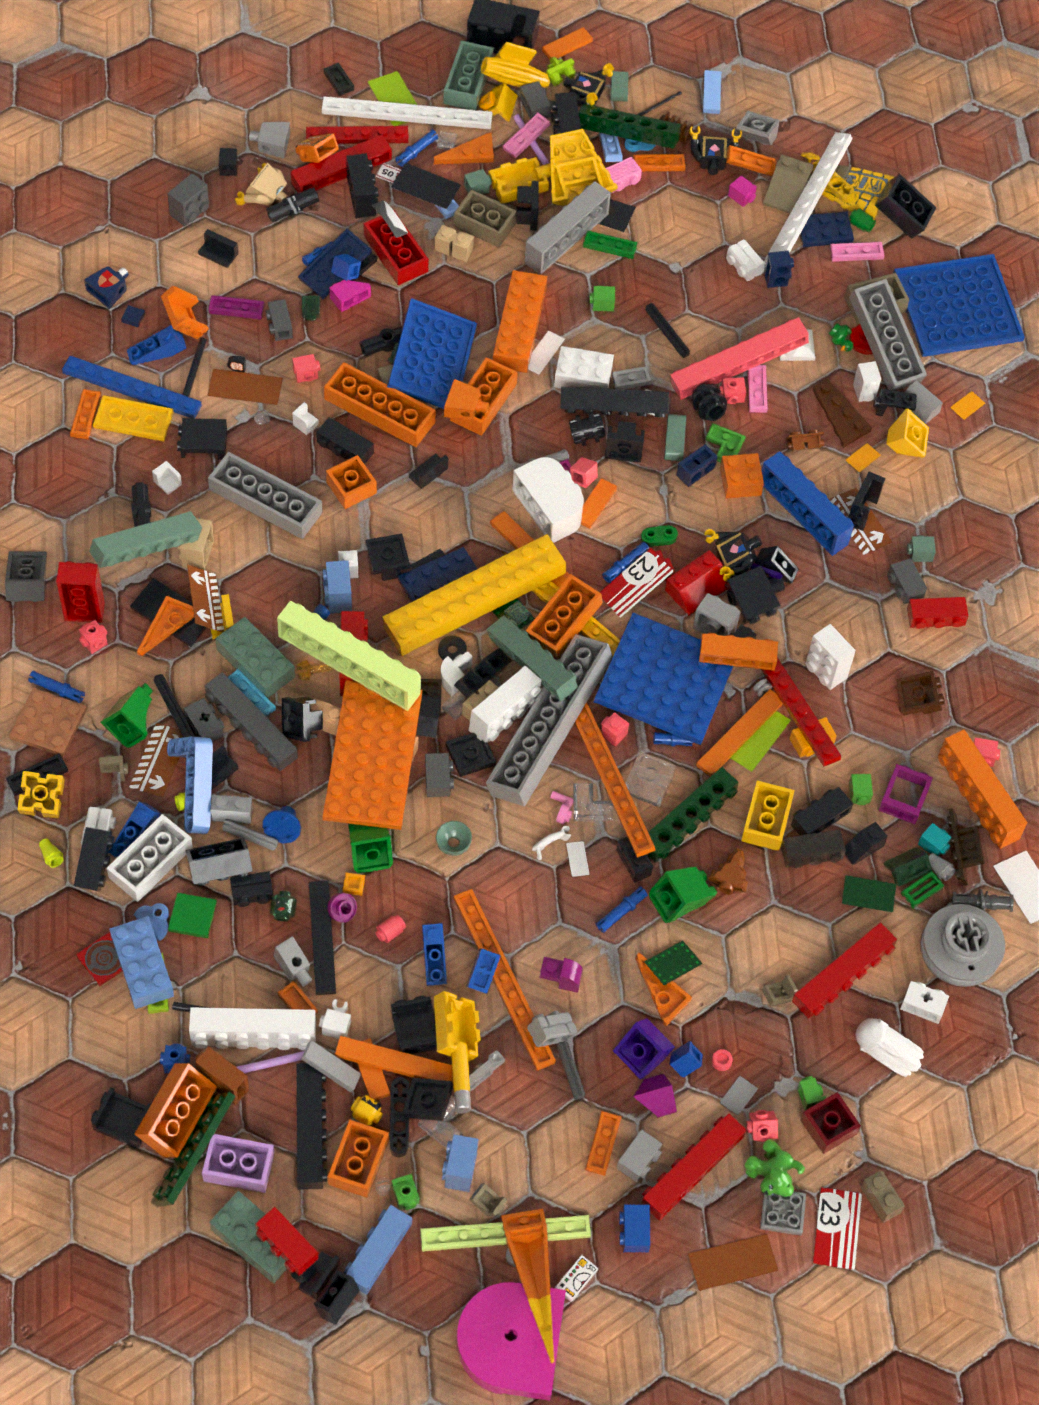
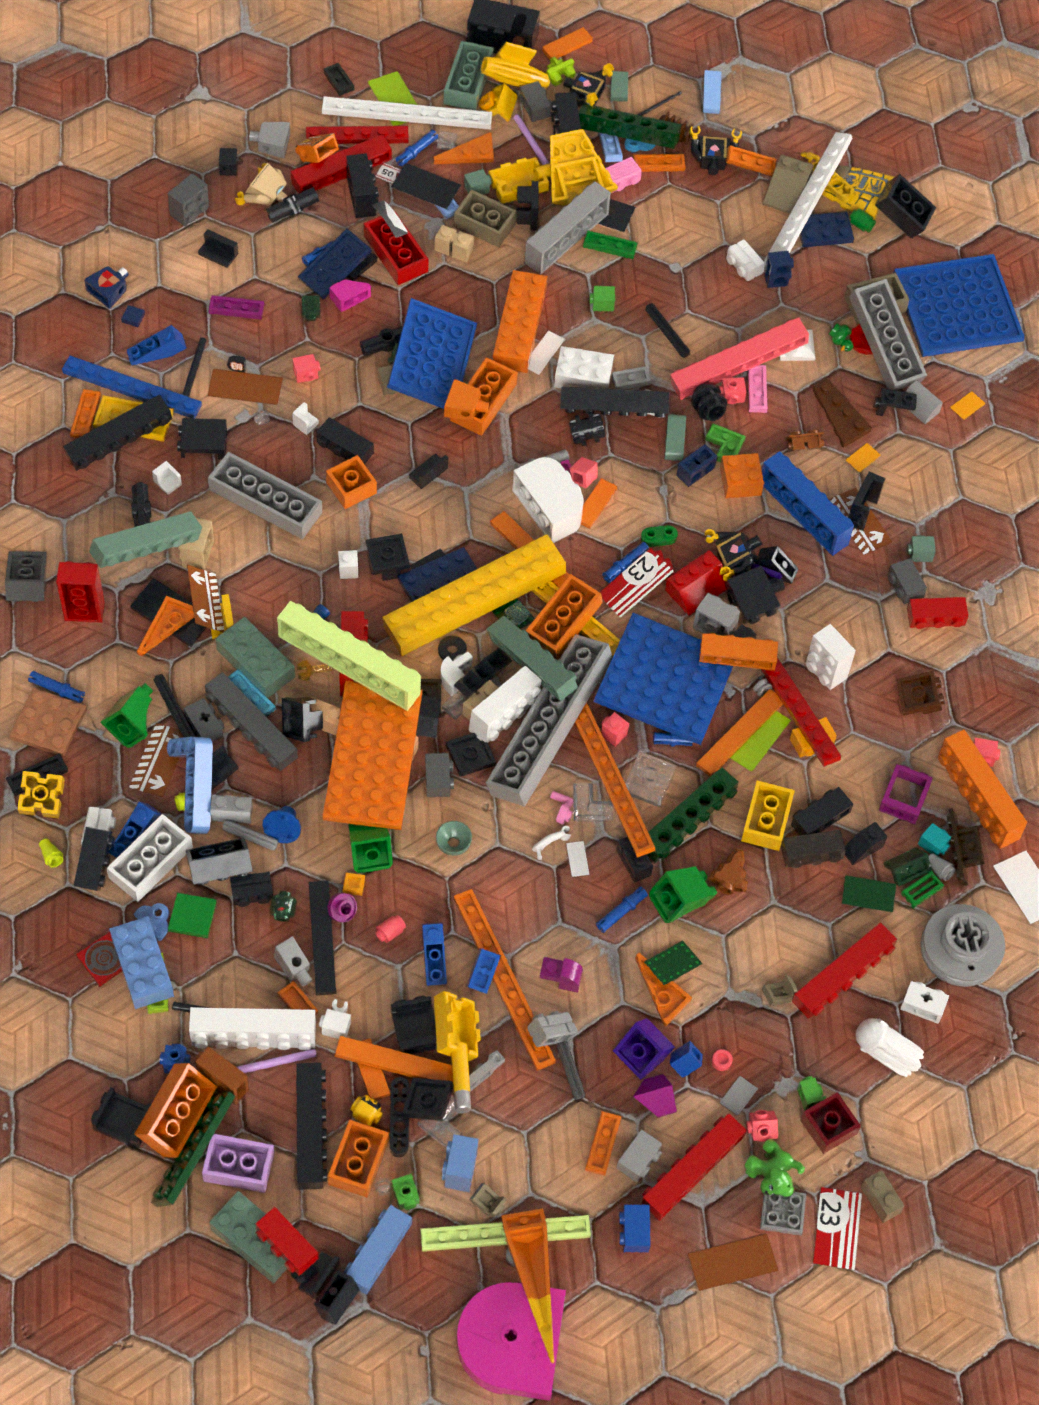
coral brick [79,620,108,654] -> none
dark tan bracket [99,755,129,781] -> none
orange panel [161,286,209,339] -> none
dark grey brick [265,299,293,341] -> none
light grey tile [301,1041,361,1092] -> none
medium blue brick [323,560,352,614] -> none
orange brick [324,362,436,448] -> none
blue panel [331,254,361,281] -> none
bright pink tile [503,113,551,158] -> none
white tile [555,1255,598,1303] -> none
black panel [605,421,645,463] -> none
dark pink brick [728,175,757,207] -> none
light grey slope [736,111,780,145] -> none
bright pink tile [830,242,884,262] -> none
bright green brick [849,774,873,805] -> none
white brick [853,361,881,402] -> none
yellow slope [886,409,929,458] -> none
dark grey piece [952,889,1013,912] -> none
none -> black brick [63,394,172,471]

